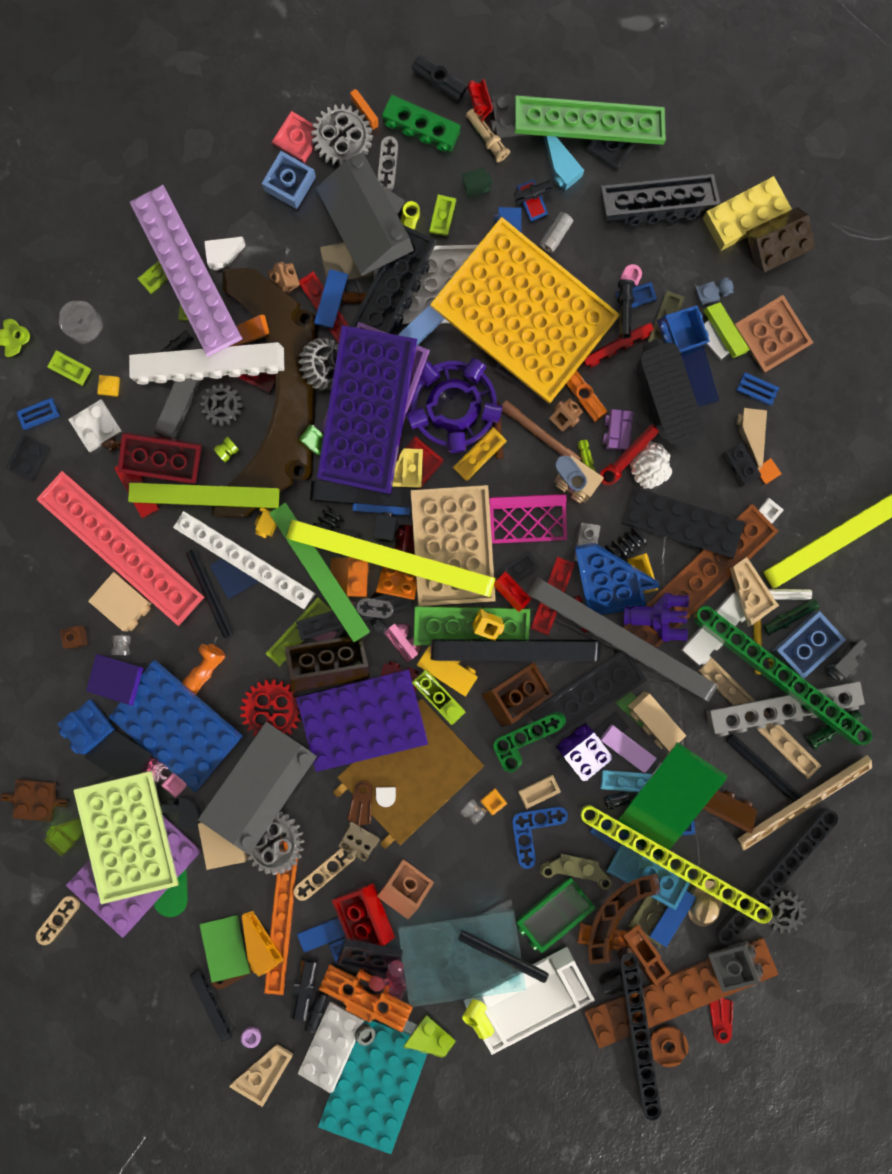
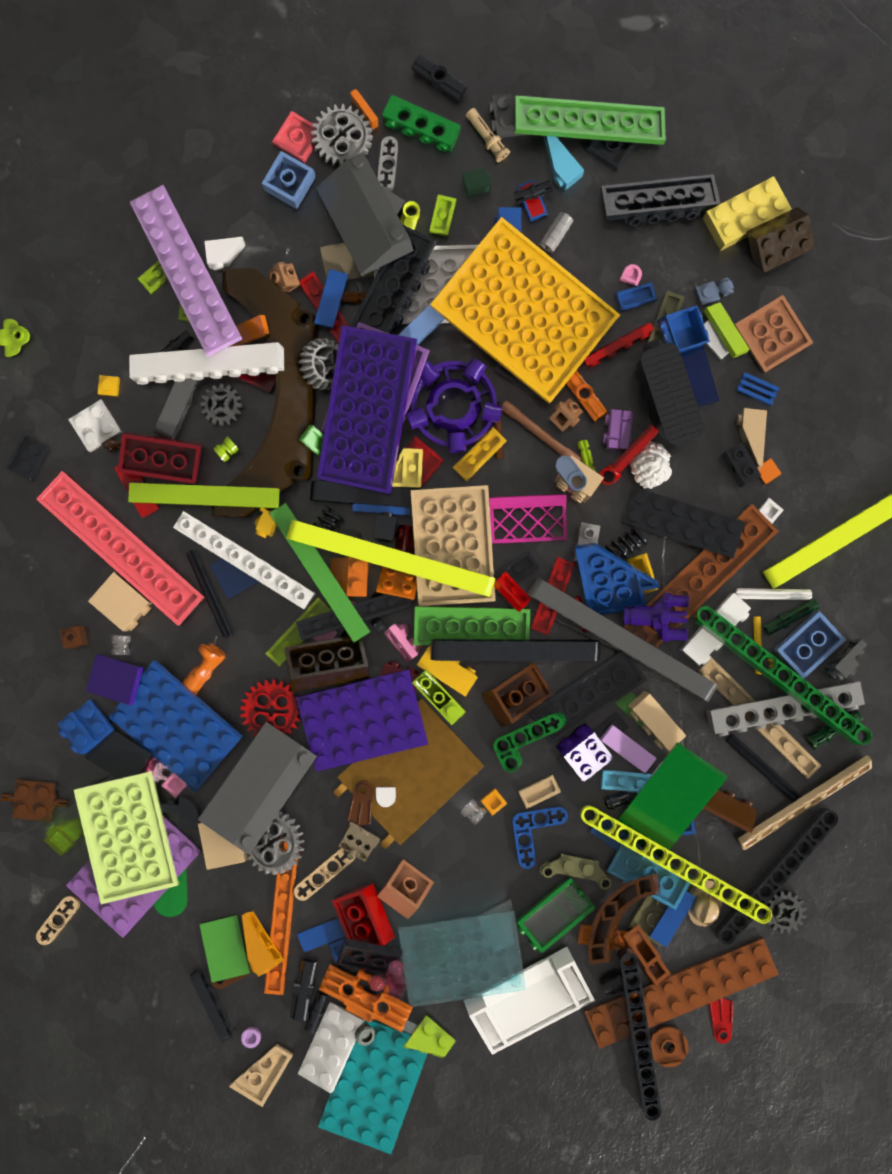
blue tile [16,398,60,430] -> none
lime plate [47,350,92,386] -> none
clear brick [59,300,103,344] -> none
clear beam [357,598,393,618] -> none
black axle [458,930,549,983] -> none
neon yellow piece [462,999,494,1039] -> none
red hinge [467,79,493,121] -> none
yellow brick [472,608,504,641] -> none
black pin [617,279,635,339] -> none
dark grey plate [708,940,763,992] -> none
tan wing [730,557,779,627] -> none

